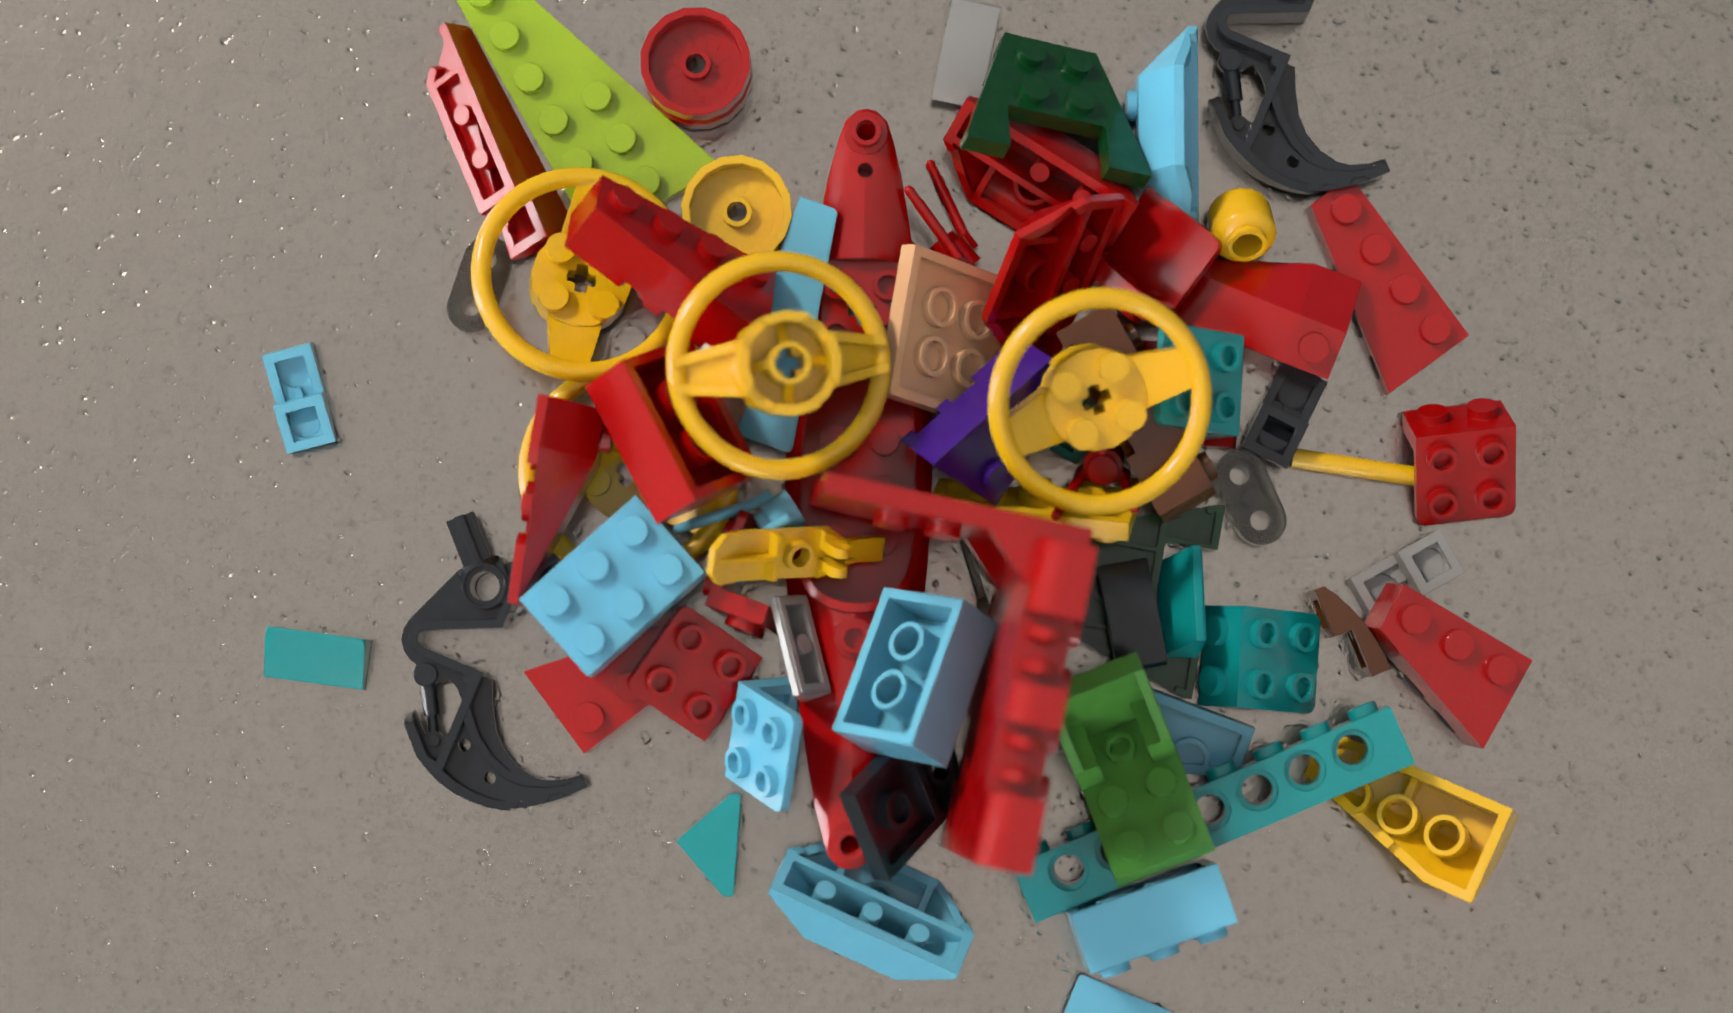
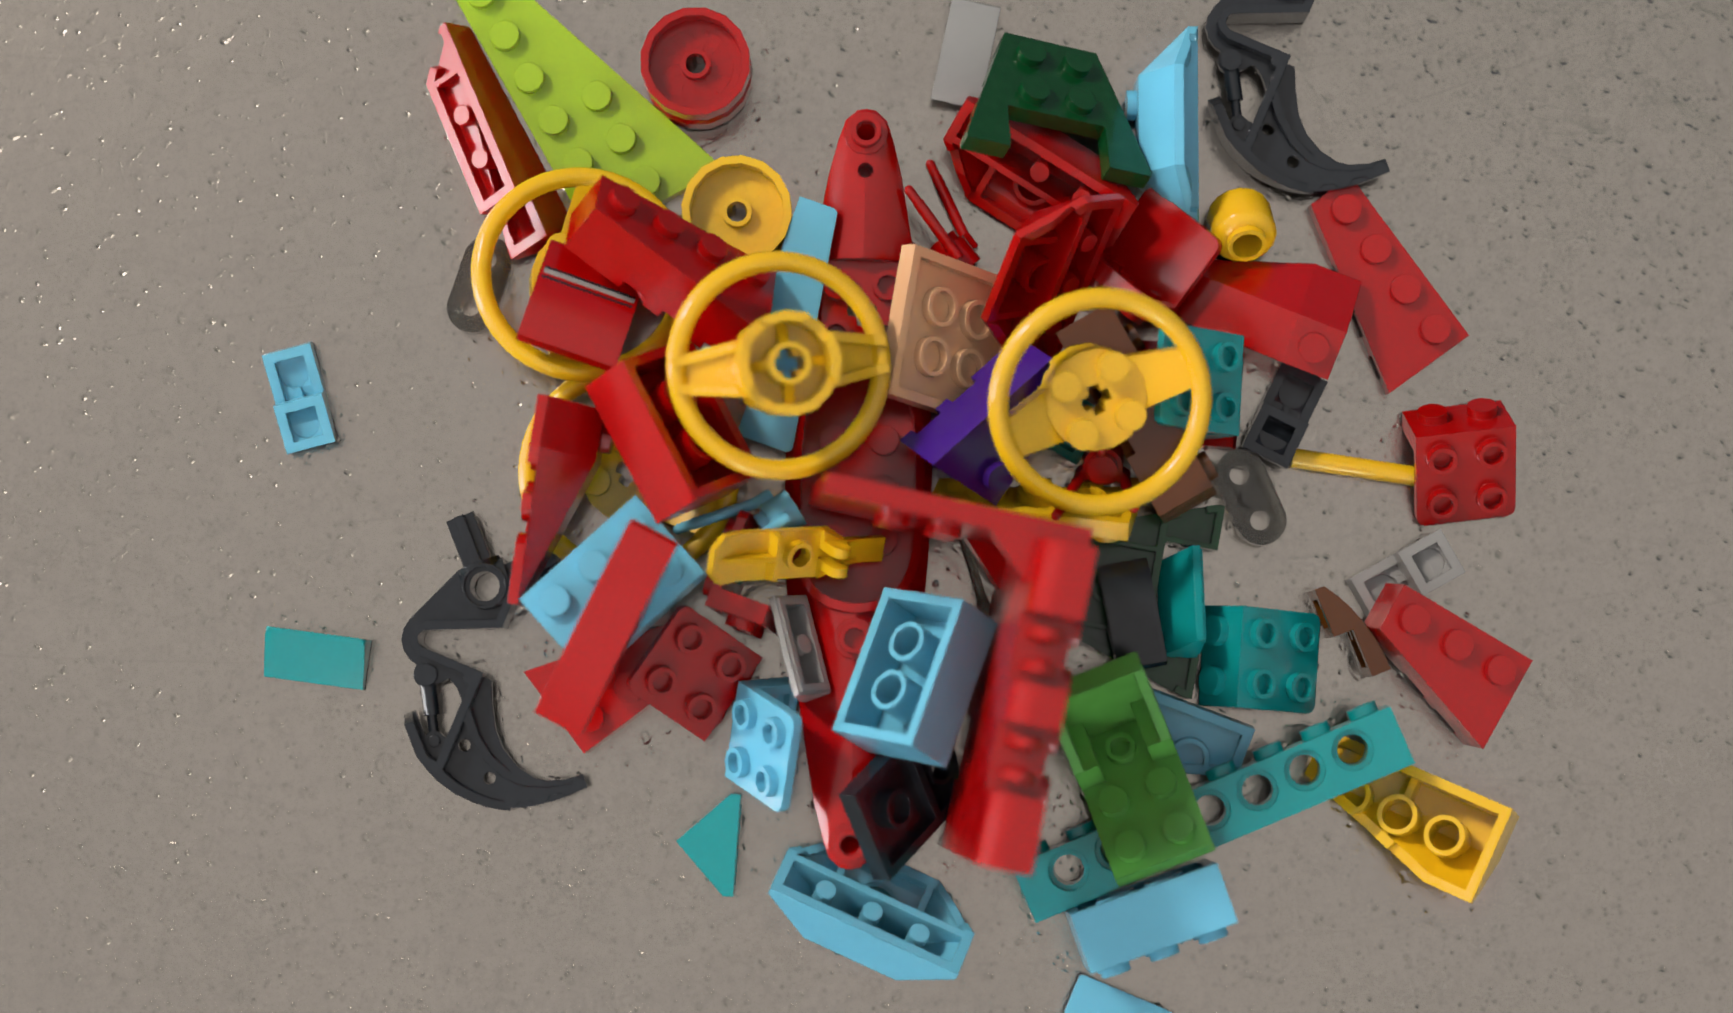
none -> red slope [516,239,640,371]
none -> red slope [534,518,679,737]

